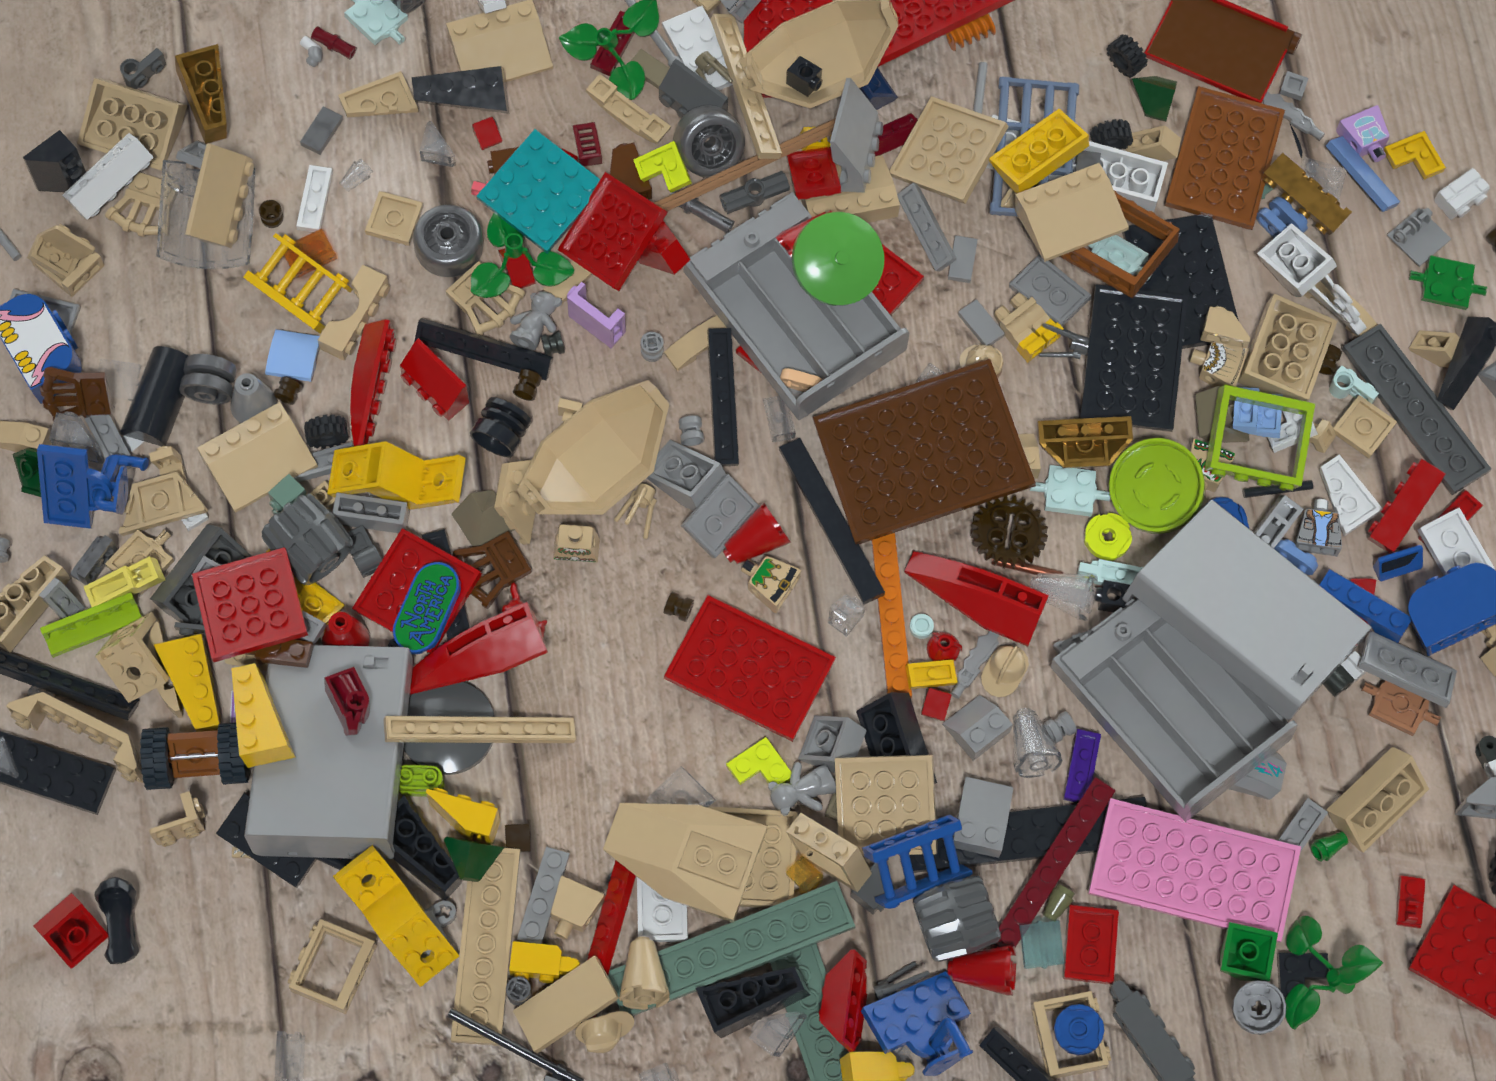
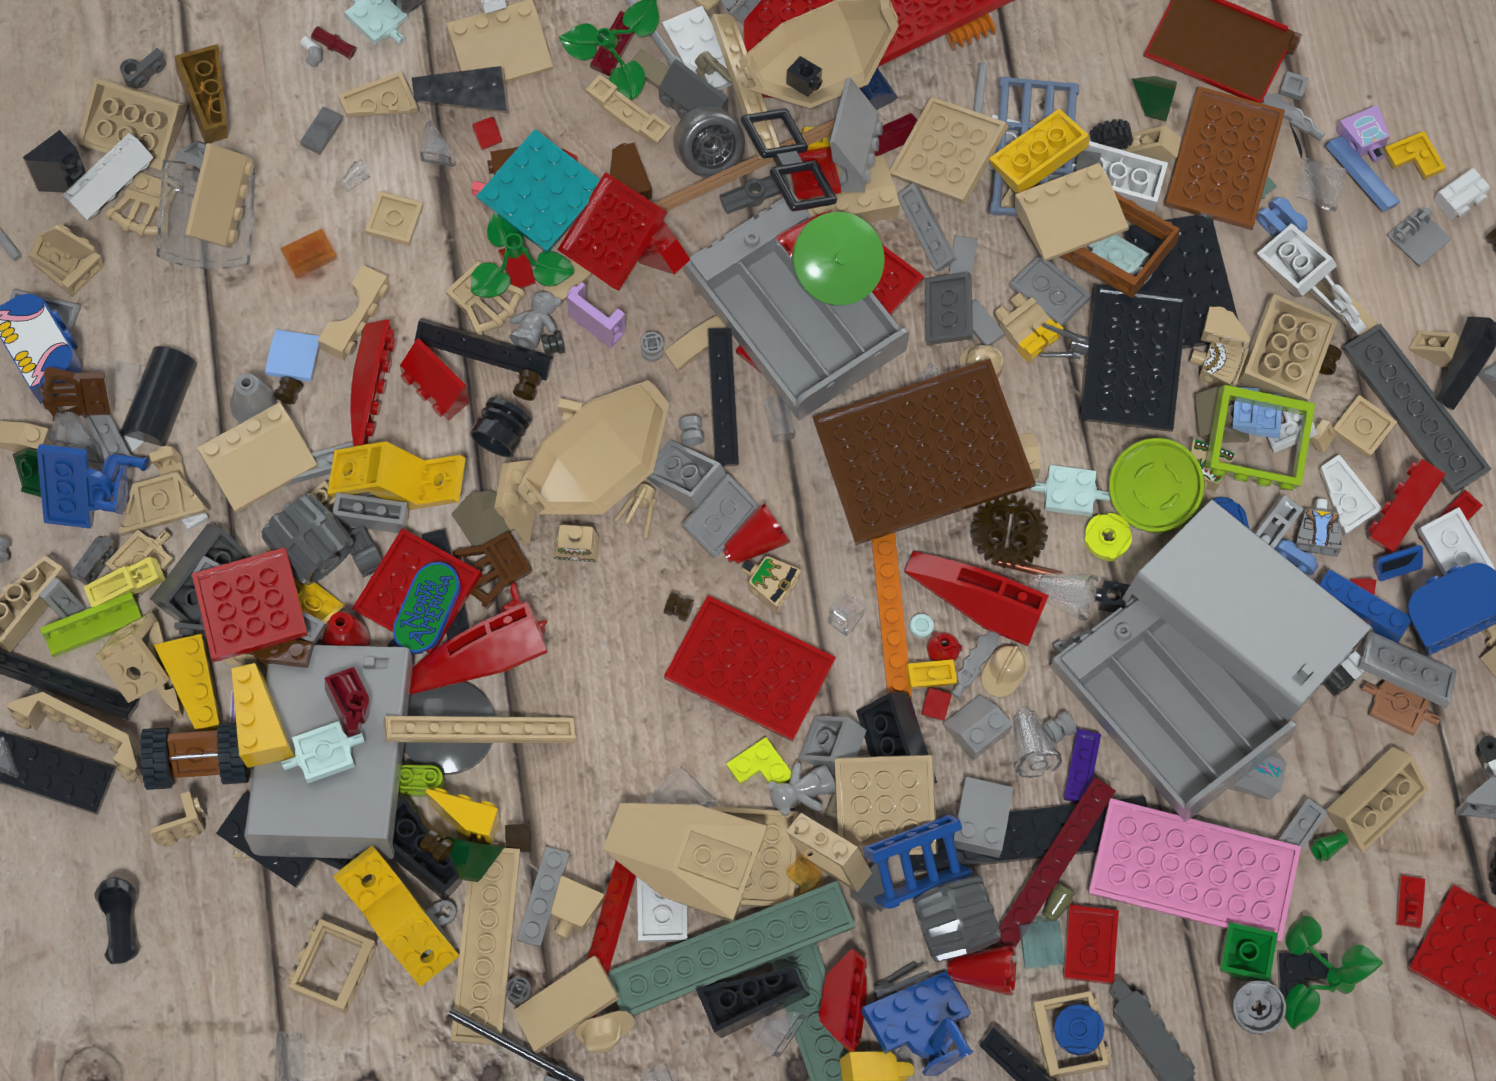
red slope [33,893,108,969] -> none
flat silver wheel [179,354,237,405] -> none
yellow fence [243,233,353,334] -> none
dark brown wheel [259,200,284,228] -> none
sand green brick [268,474,307,514] -> none
white plate [296,165,333,233] -> none
black tyre [304,415,349,449] -> none
flat silver wheel [413,205,483,277] -> none
yellow hinge [509,941,580,983] -> none
dark red slope [573,122,602,167] -> none
tan cone [619,937,670,1010] -> none
neon yellow plate [634,141,692,193] -> none
flat silver pin [670,189,734,234] -> none
black tile [779,438,885,605] -> none
light nougat beam [780,368,823,392] -> none
pearl gold wedge [1037,416,1133,468] -> none
light aqua hinge [1077,559,1143,585] -> none
black tyre [1106,34,1148,78] -> none
black bar [1242,480,1314,498] -> none
pearl gold wedge [1263,152,1352,235] -> none
light aqua plate [1329,366,1379,404] -> none
green plate [1409,255,1487,310] -> none
none -> light aqua plate [281,721,365,783]
none -> dark brown wheel [419,828,454,863]
none -> black bar [741,109,838,212]
none -> dark grey plate [925,272,973,345]

